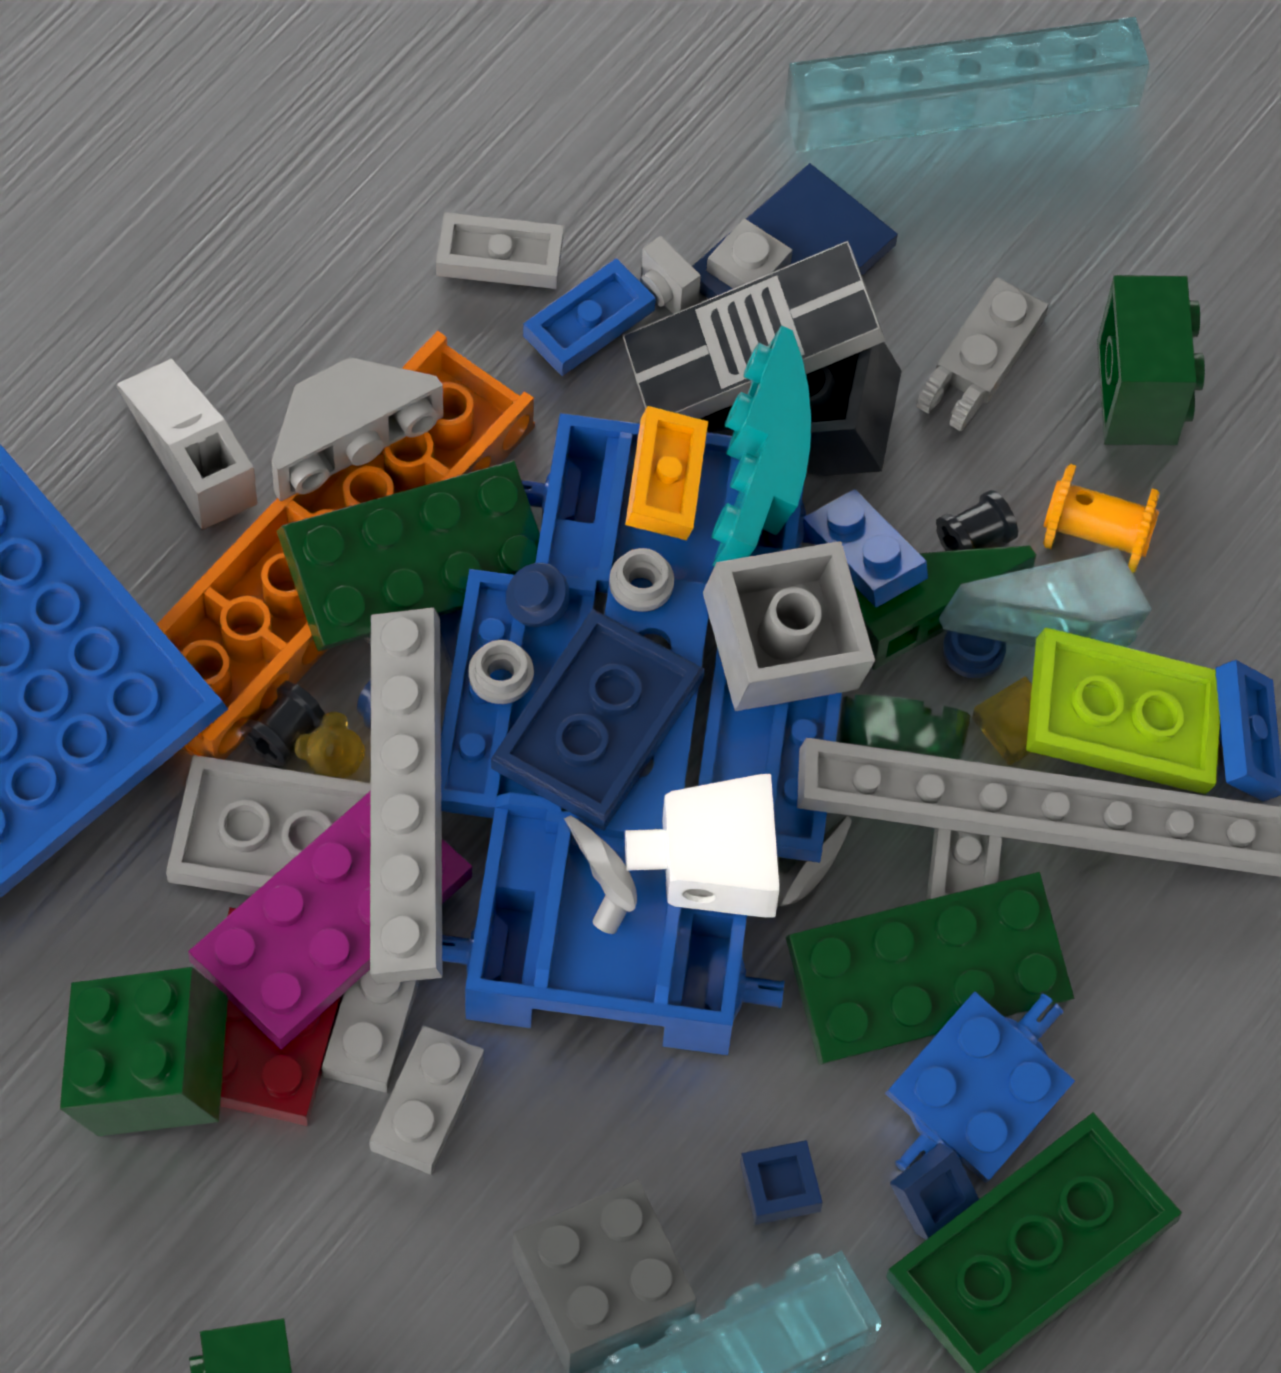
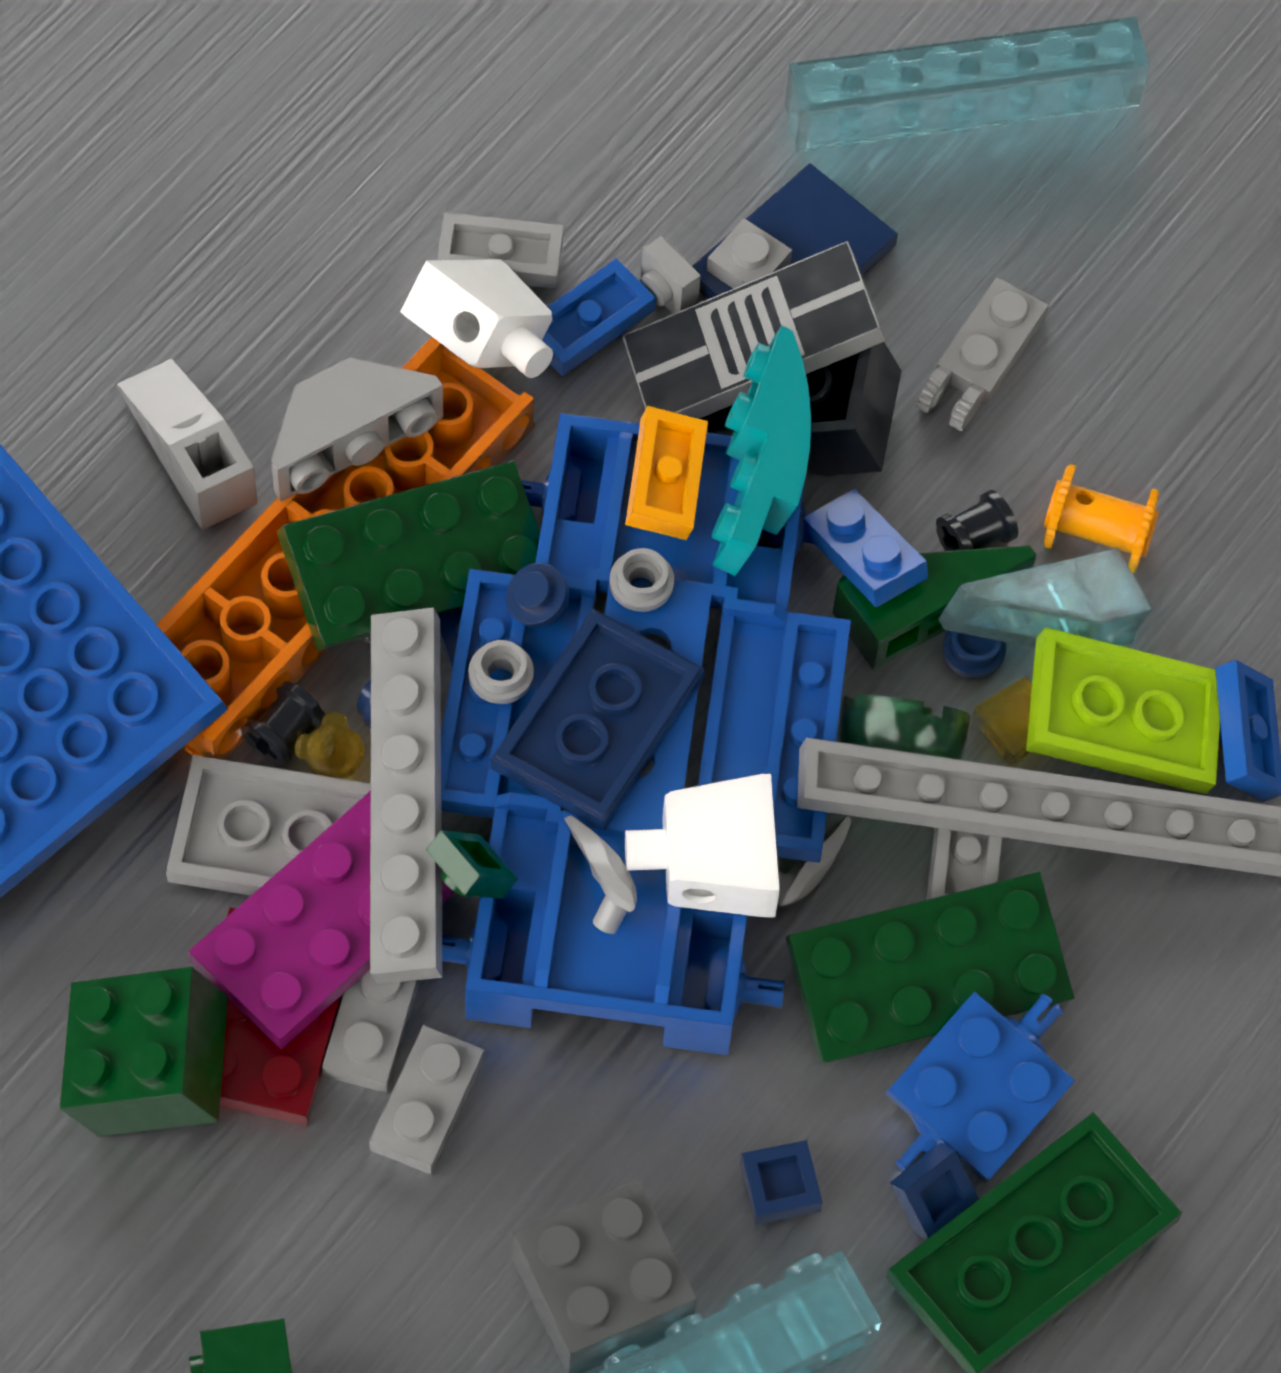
light grey brick [703,541,875,711] -> none
dark green brick [1097,275,1205,445] -> none
none -> white torso [400,259,553,378]
none -> dark green plate [426,830,518,899]

